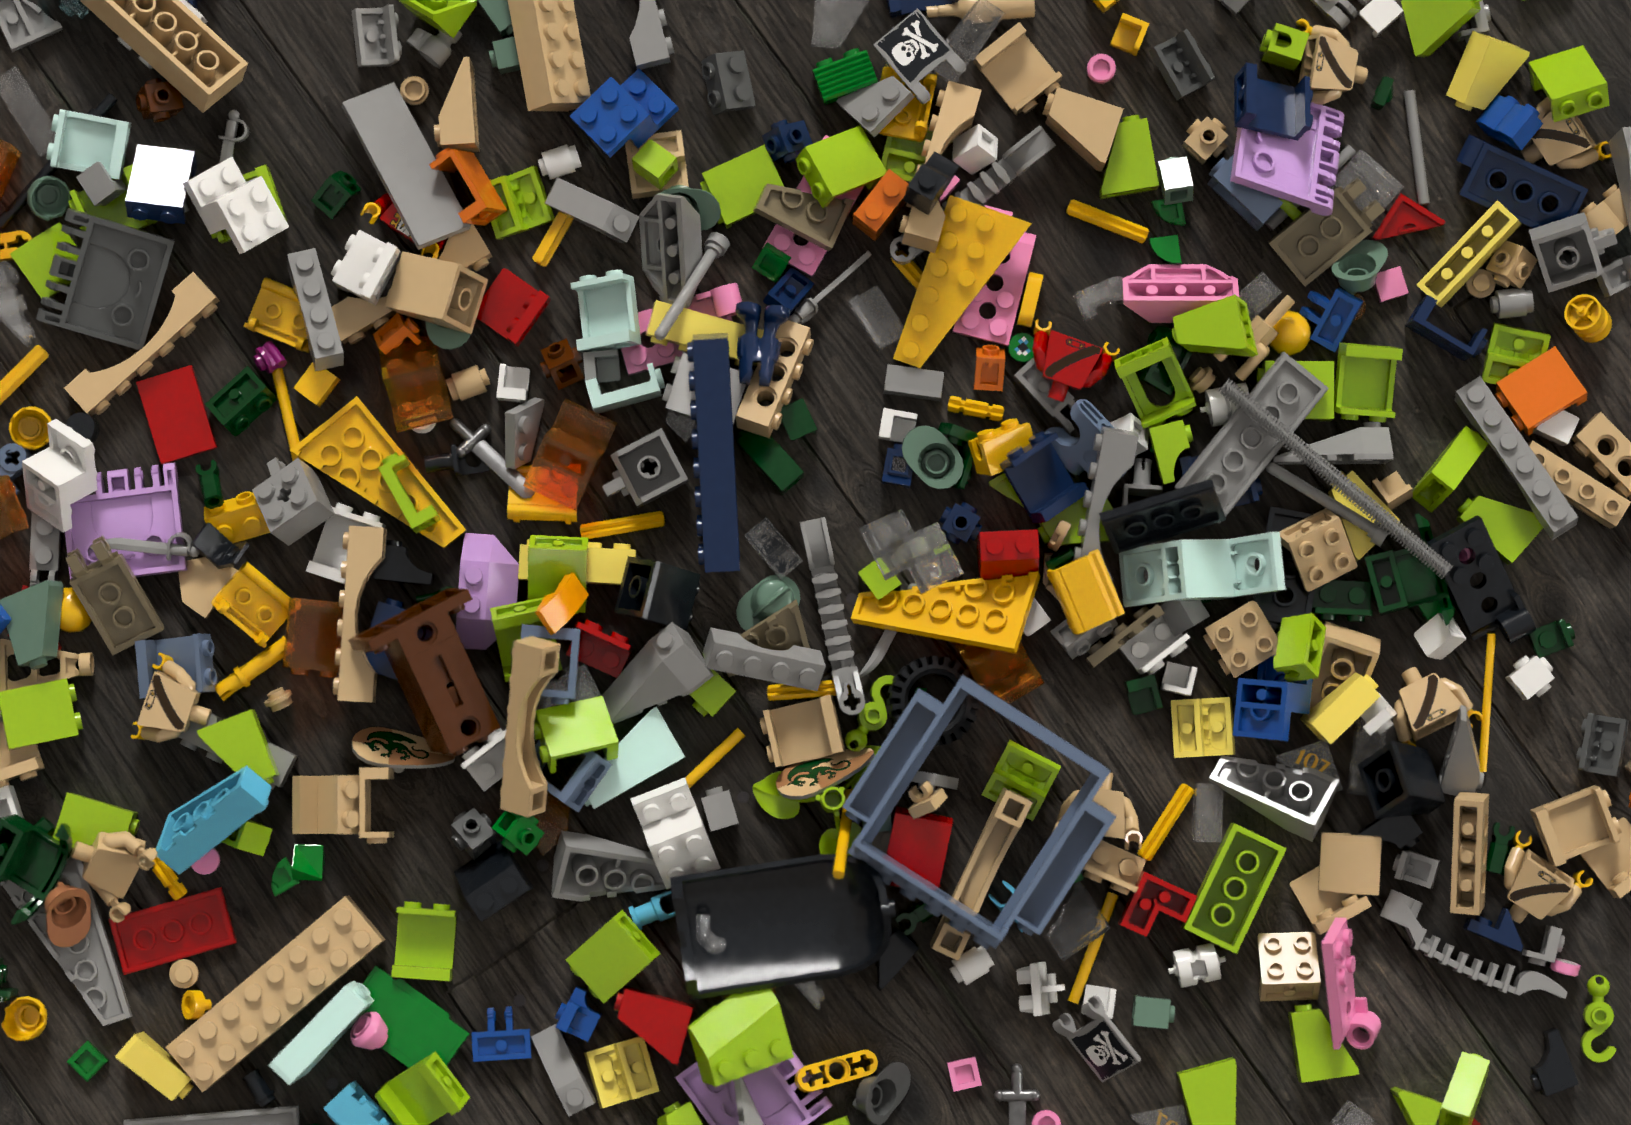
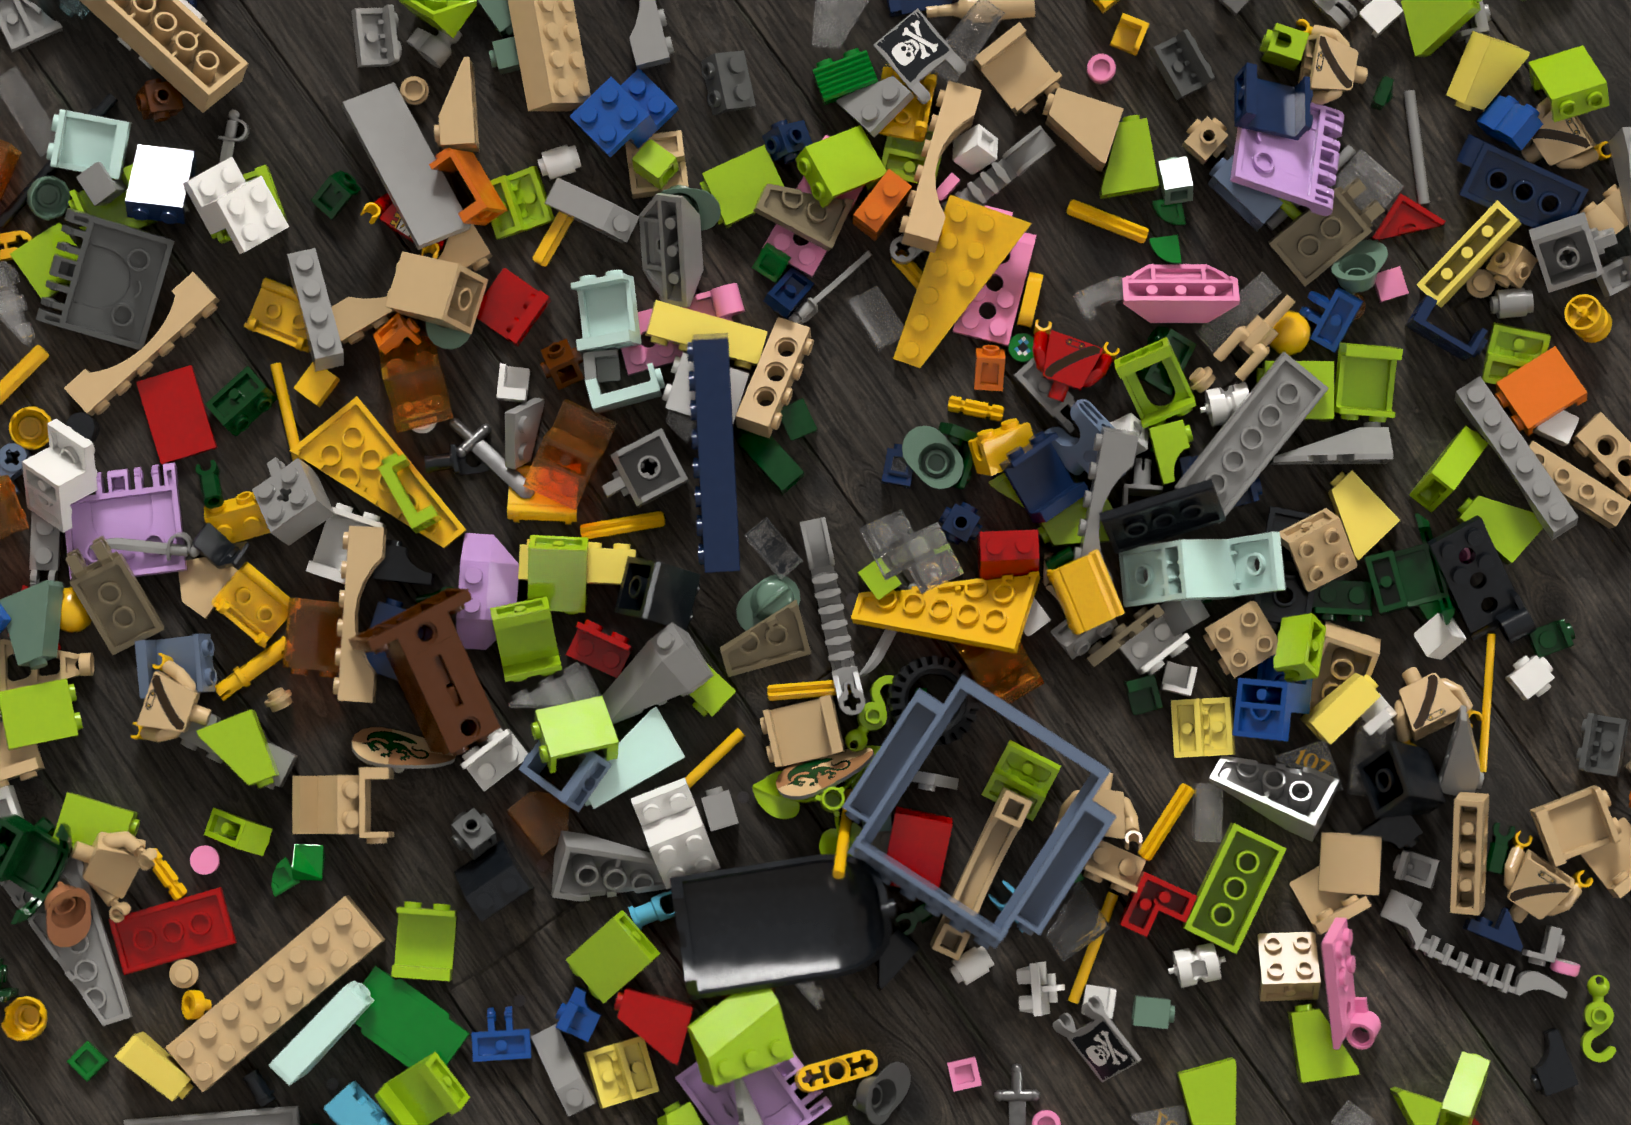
medium azure wedge [156,766,272,875] -> none
magenta plate [253,341,287,374] -> none
white bracket [331,230,402,306] -> none
bright pink cone [350,1012,388,1050] -> none
tan brick [446,365,491,401] -> none
green brick [492,811,545,856] -> none
tan arch [500,636,560,818] -> none
sand blue window [521,624,581,705] -> none
light orange slope [535,572,589,635] -> none
light grey piece [655,232,730,340] -> none
clear arm [696,914,726,954] -> none
light grey arch [703,627,826,691] -> none
dark blue piece [735,302,790,387] -> none
white panel [878,408,918,443] -> none
light grey panel [883,364,944,401] -> none
black arch [904,151,959,215] -> none
tan tile [908,781,948,819] -> none
tan tile [1047,520,1071,552] -> none
lime slope [1172,294,1258,357] -> none
light grey axle [1218,378,1453,579] -> none
light grey piece [1266,462,1389,547] -> none
tan panel [1372,471,1413,510] -> none

